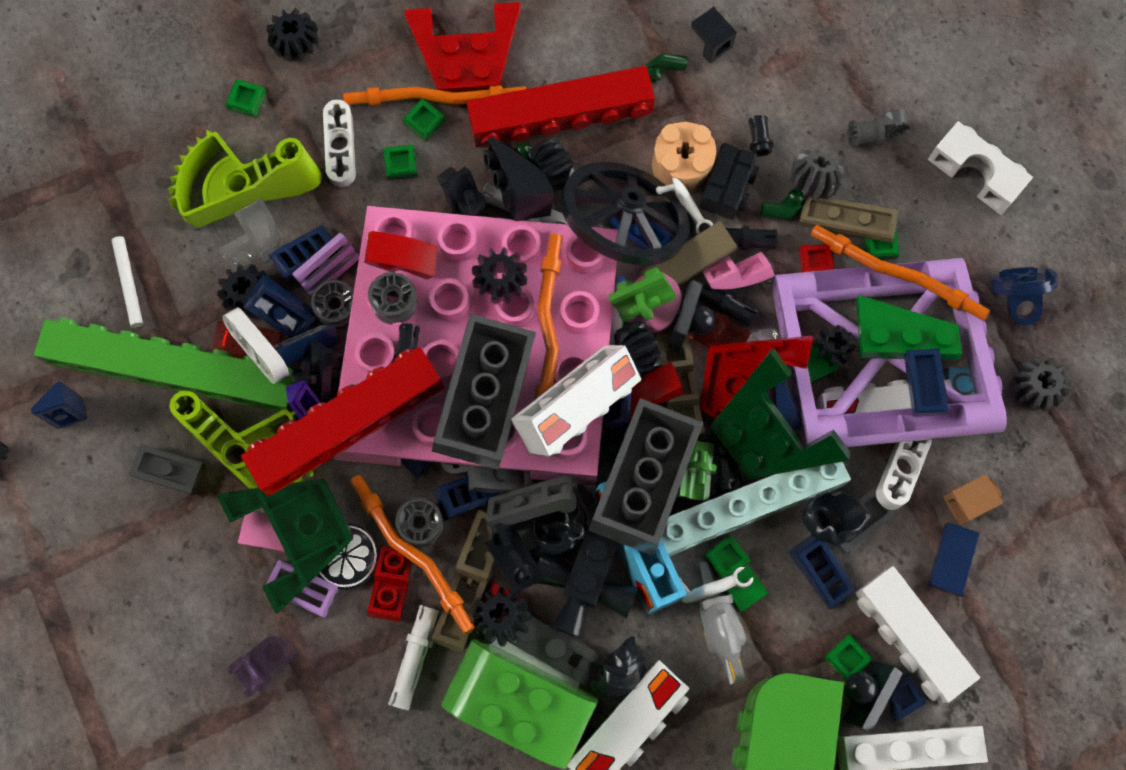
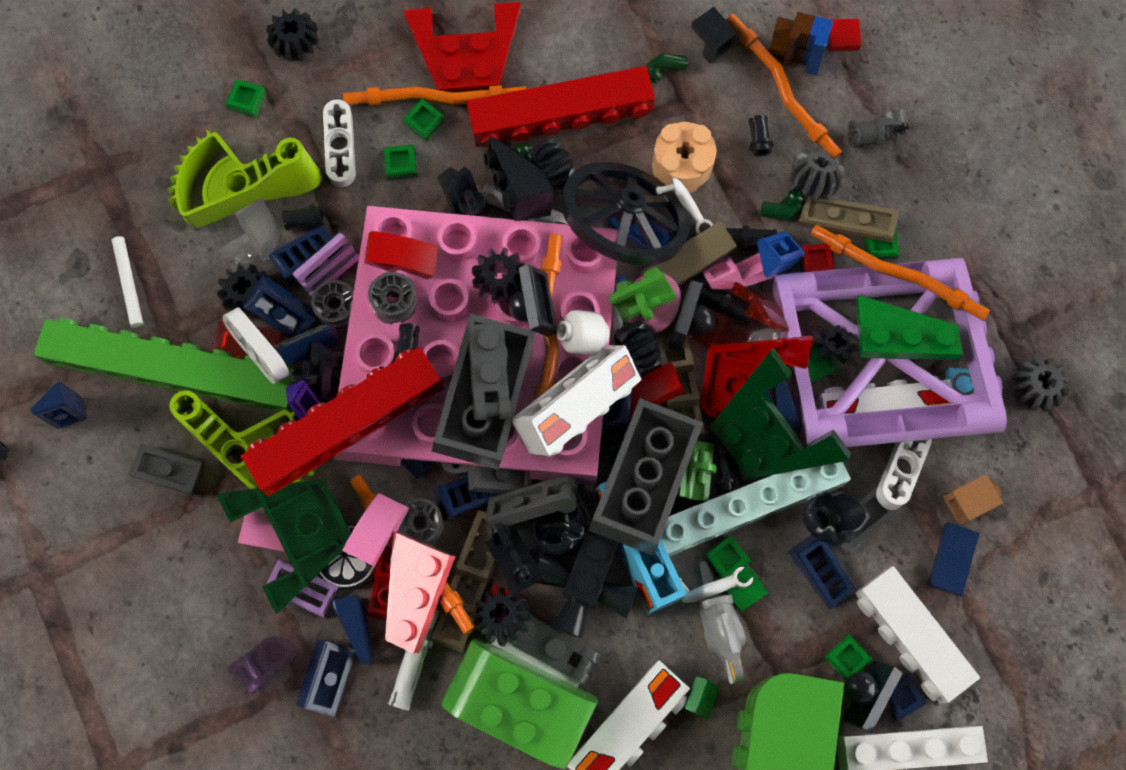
black hair [591,636,647,699] -> none
black brick [699,143,759,220] -> none
dark blue tile [904,348,949,417] -> none
white arch [928,121,1033,215] -> none
dark blue tile [991,267,1058,325] -> none
none -> black pin [282,203,324,231]
none -> dark blue slope [296,639,355,717]
none -> dark blue slope [331,595,375,665]
none -> bright pink slope [342,493,409,567]
none -> wing [385,532,455,654]
none -> dark grey plate [468,324,511,420]
none -> black tile [509,264,557,337]
none -> white head [557,310,609,355]
none -> green tile [685,676,720,720]
none -> orange bar [726,13,843,159]
none -> clear red slope [730,281,789,335]
none -> blue slope [757,231,805,278]
none -> reddish brown hips [769,12,834,76]
none -> red tile [828,18,861,51]

